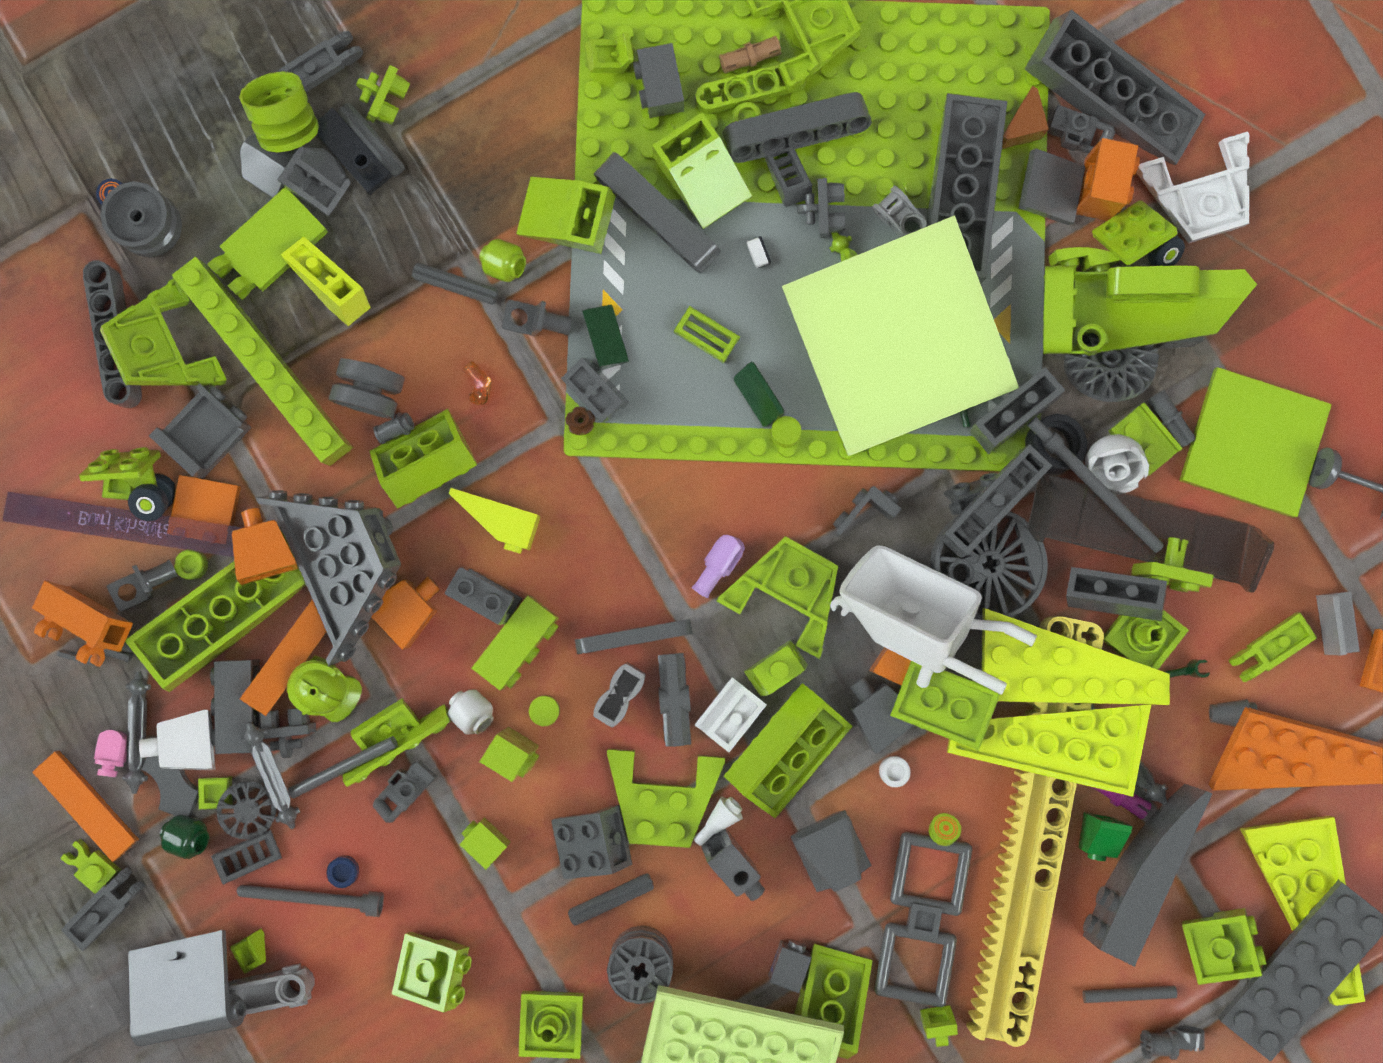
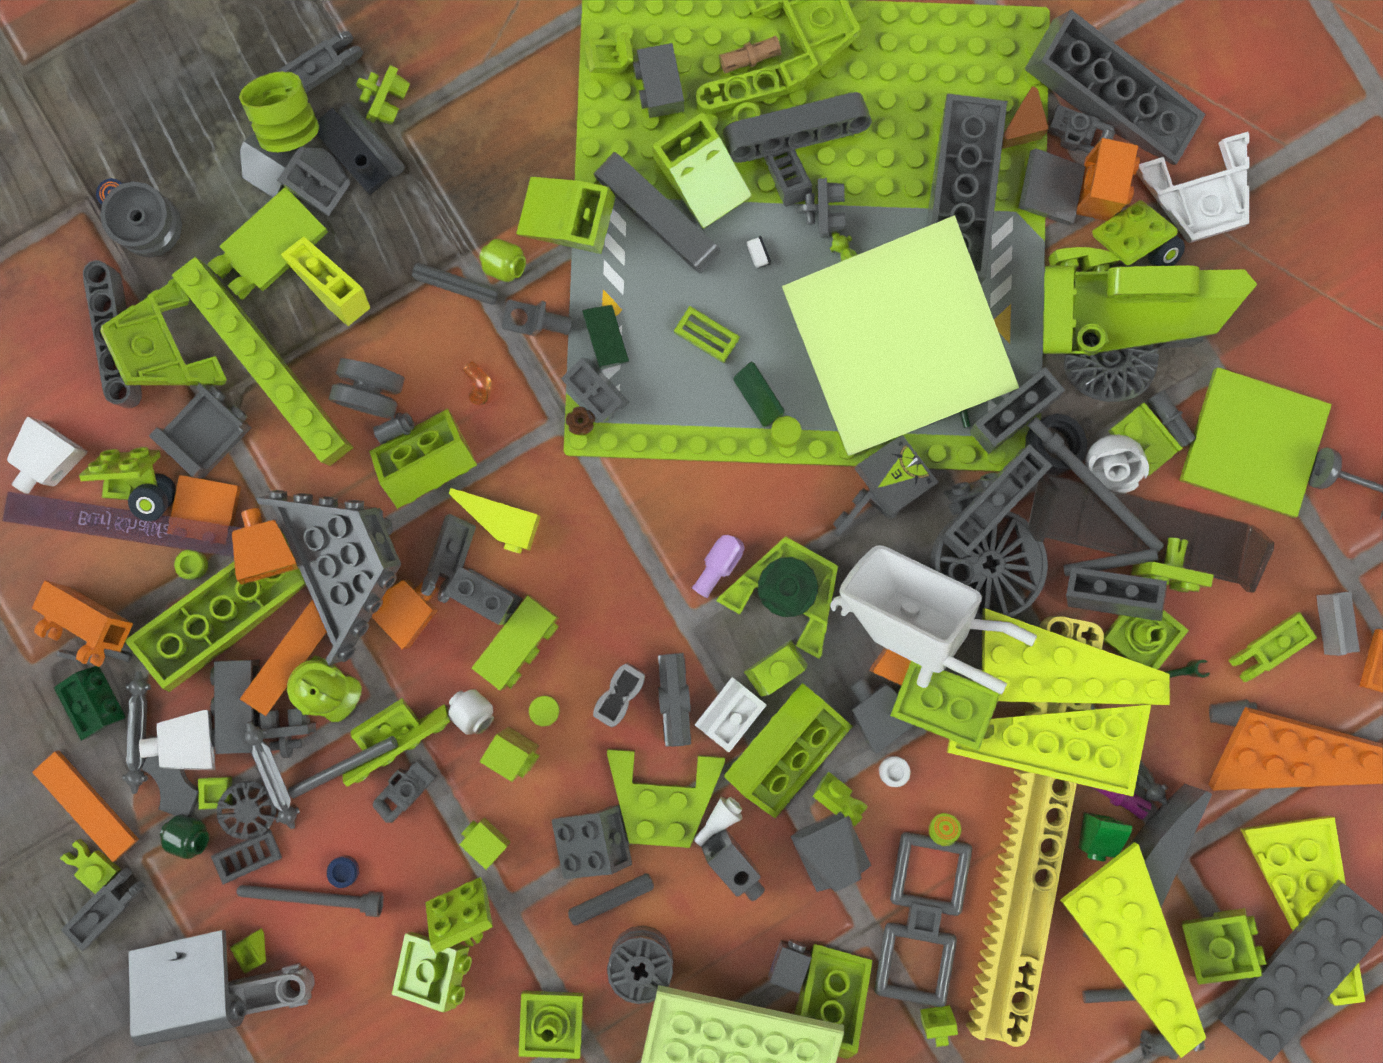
bright pink arm [94,730,127,777] -> none
dark grey bracket [107,559,178,612] -> none
dark grey beam [574,619,693,654] -> none
light grey piece [871,185,927,238] -> none
none -> white torso [7,417,88,494]
none -> dark green bracket [53,666,125,741]
none -> dark grey hinge [421,514,476,603]
none -> lime plate [425,877,493,954]
none -> dark green tile [758,557,818,617]
none -> lime plate [813,772,868,826]
none -> dark grey tile [854,435,939,516]
none -> neon yellow wing [1060,842,1206,1058]
none -> dark grey bar [1063,548,1159,576]

